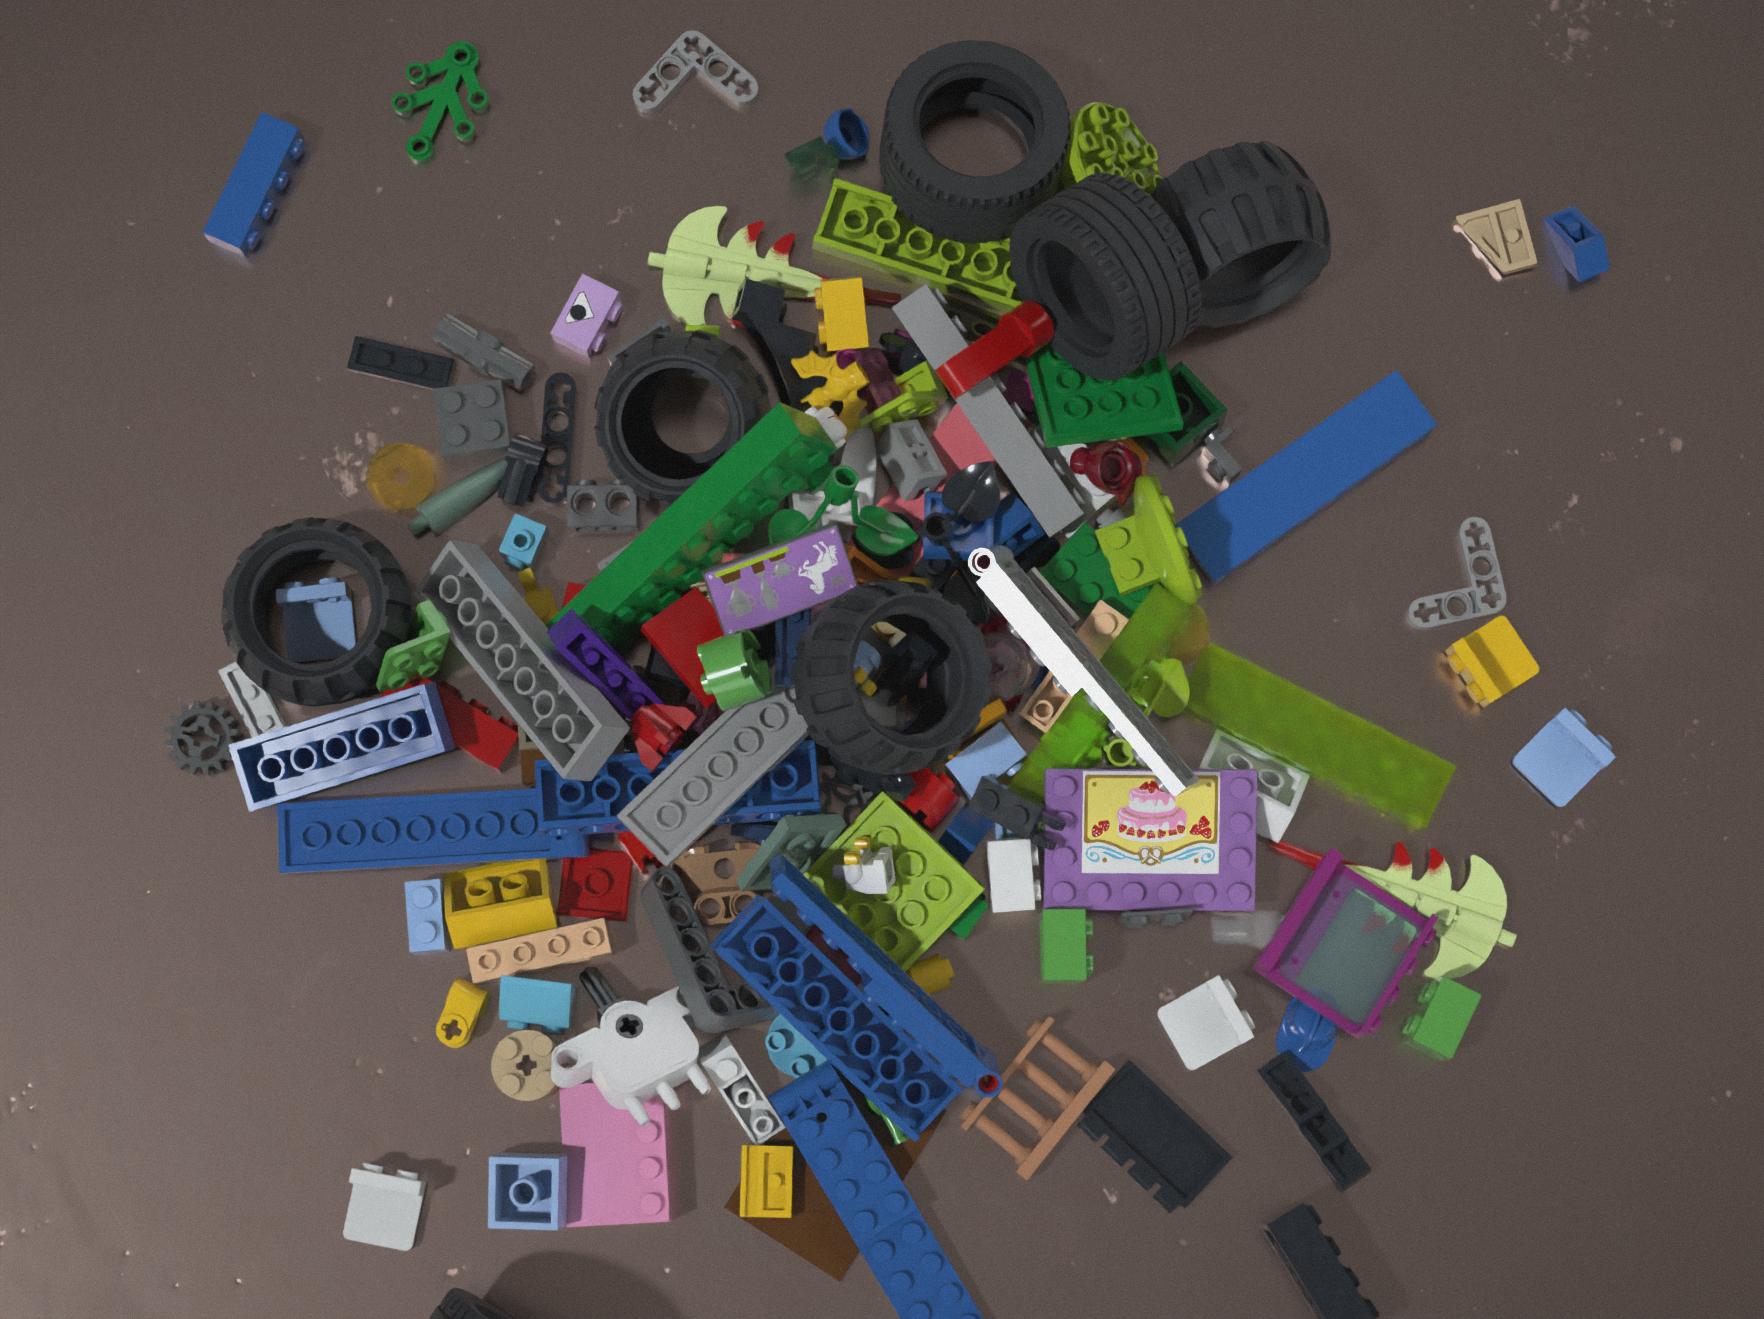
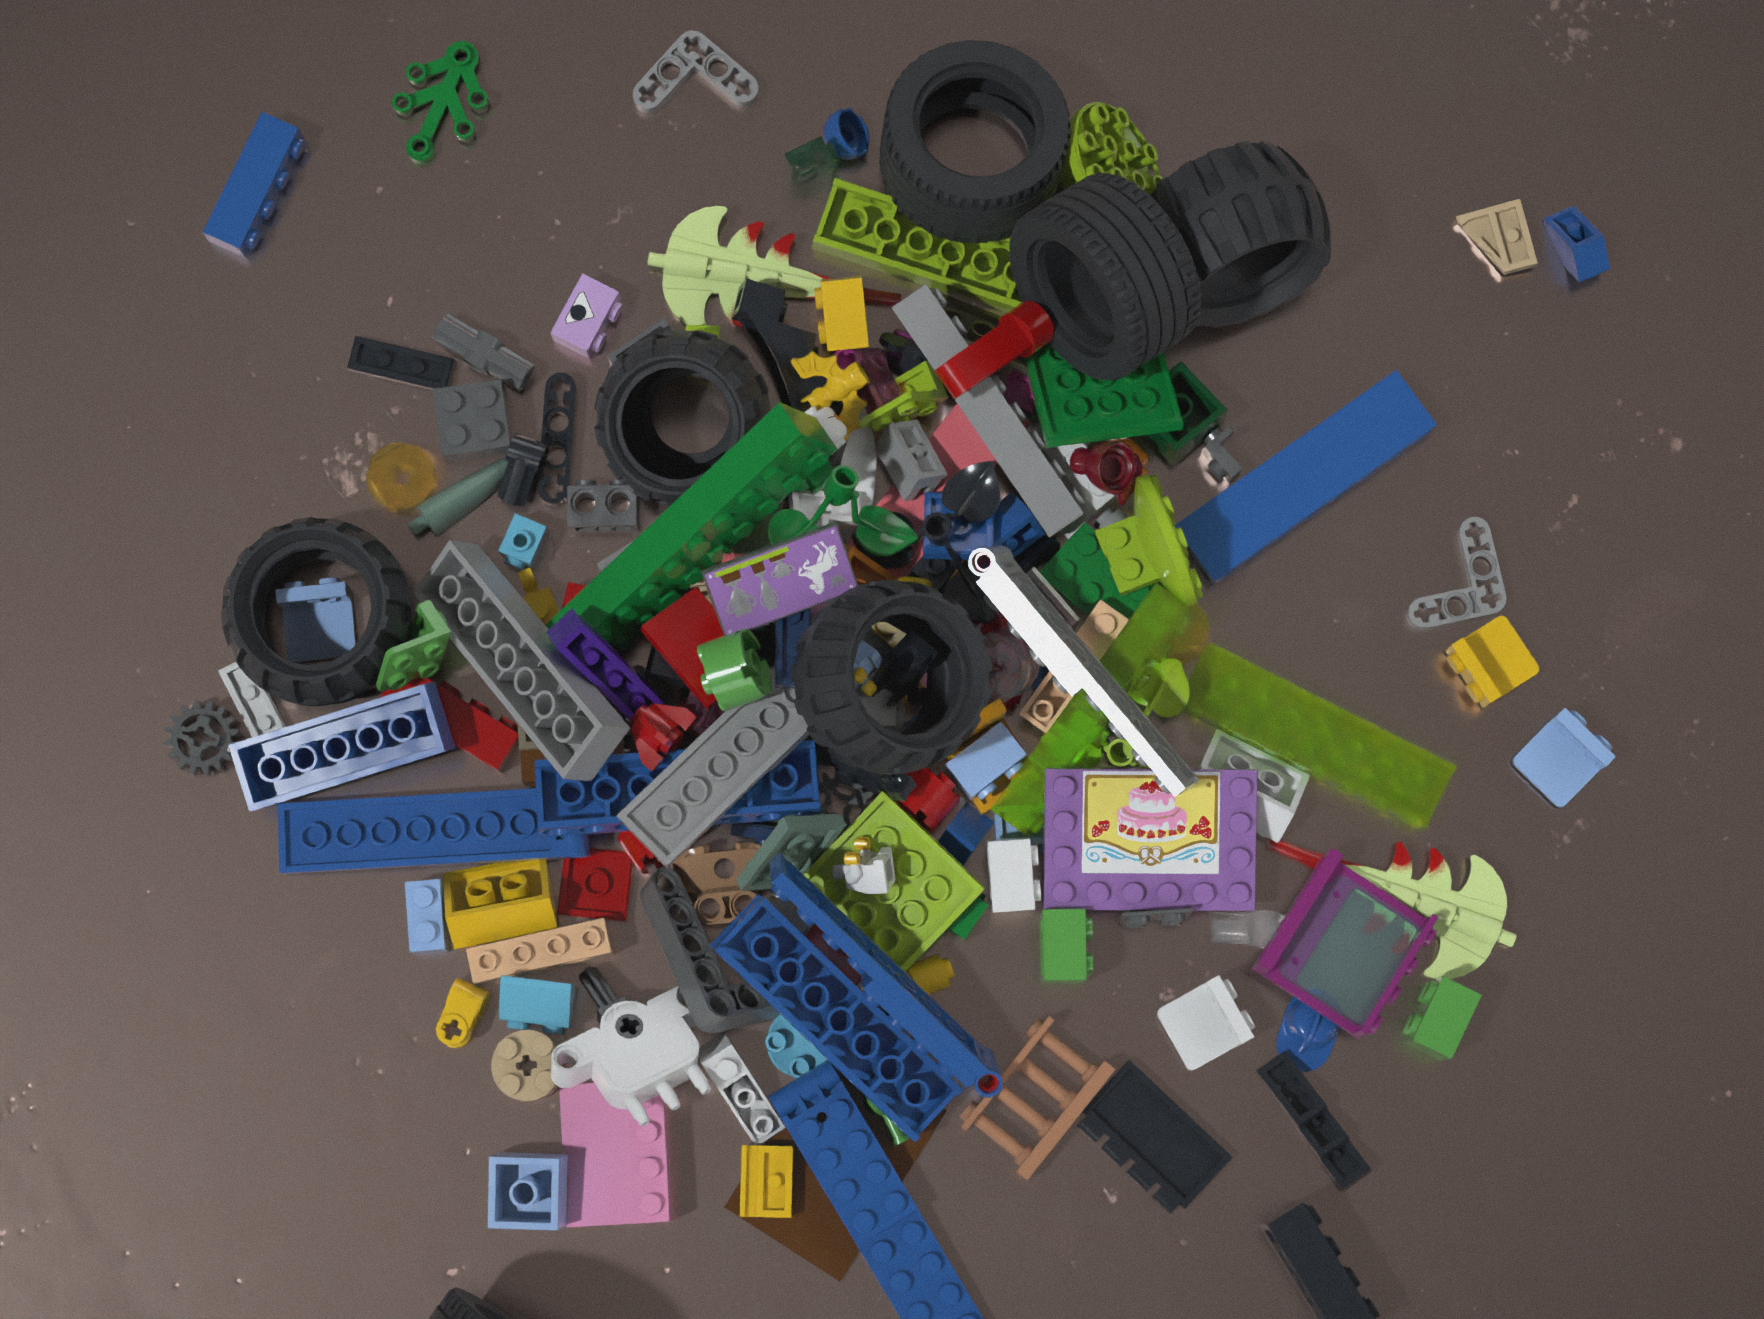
white bracket [343,1163,427,1251] -> none
black hinge [968,775,1066,851] -> none

